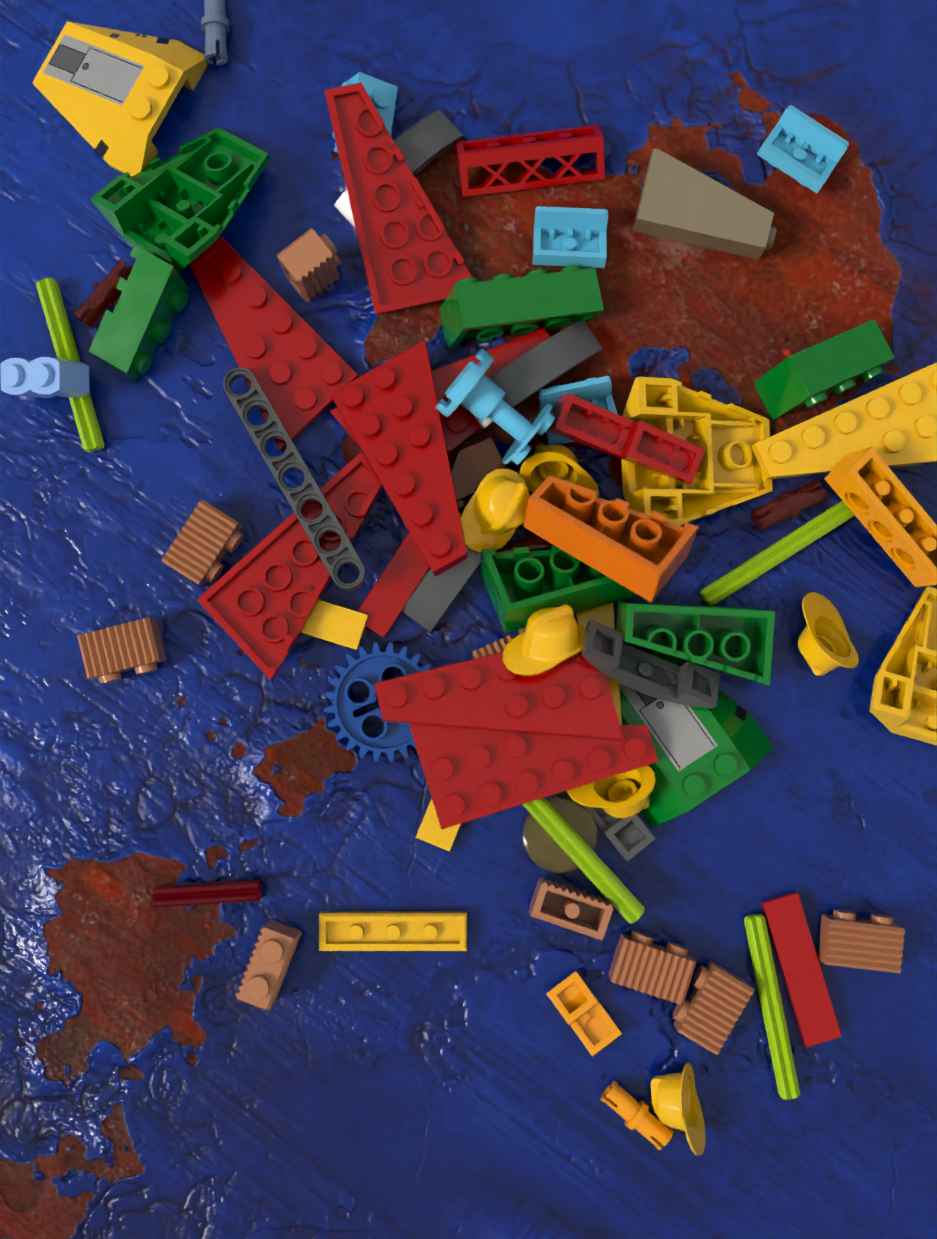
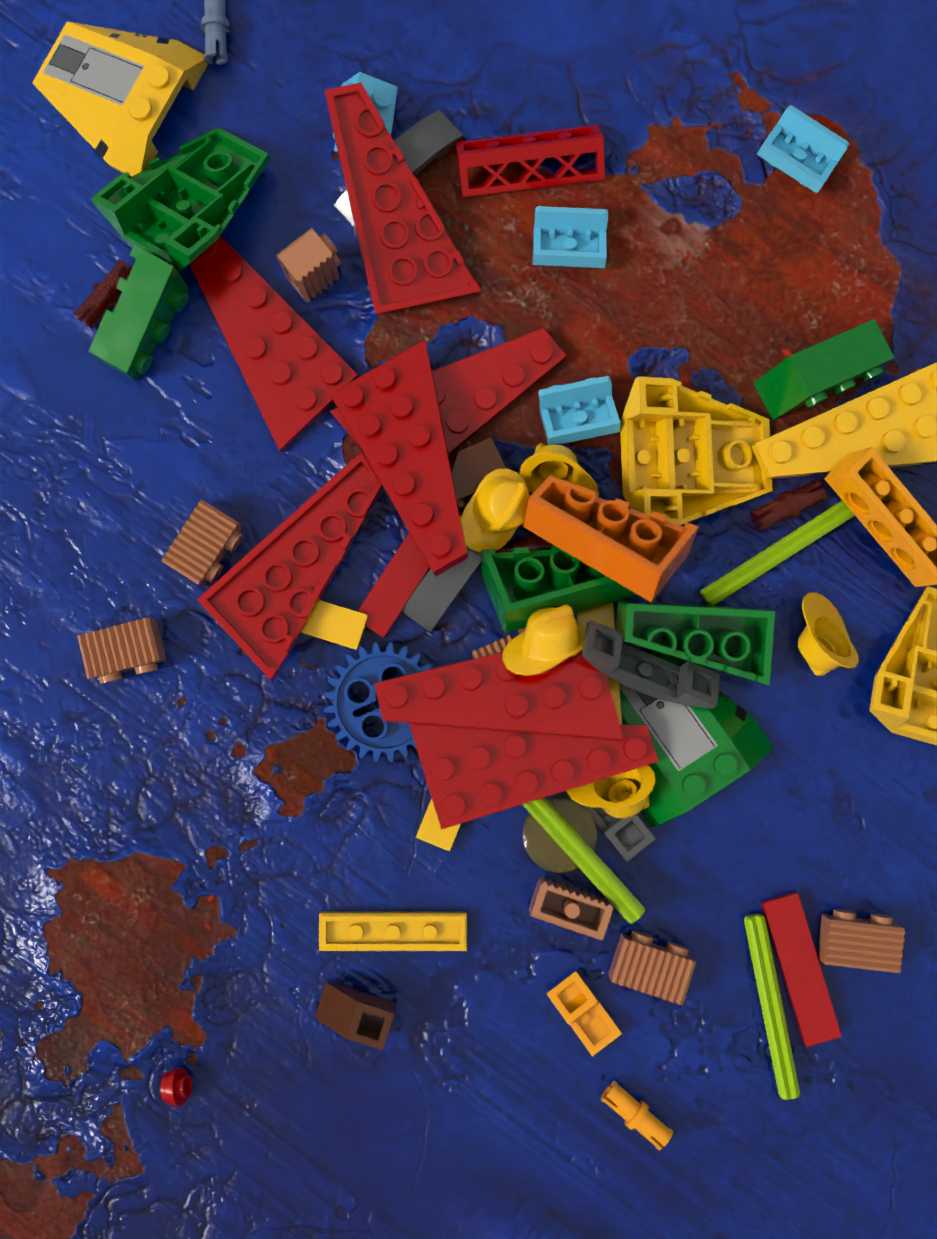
light blue brick [0,357,89,398] -> none
lime axle [36,278,105,452] -> none
dark red axle [152,880,263,908] -> none
dark grey beam [223,367,366,592] -> none
nougat brick [235,920,302,1010] -> none
medium azure piece [435,348,555,465] -> none
green wedge [439,265,604,351] -> none
dark grey slope [474,319,603,430] -> none
red slope [547,393,705,484] -> none
dark tan slope [633,148,777,260] -> none
yellow piece [650,1063,706,1156] -> none
nougat brick [672,960,755,1055] -> none
none -> red plate [160,1067,193,1107]
none -> reddish brown slope [315,981,397,1050]

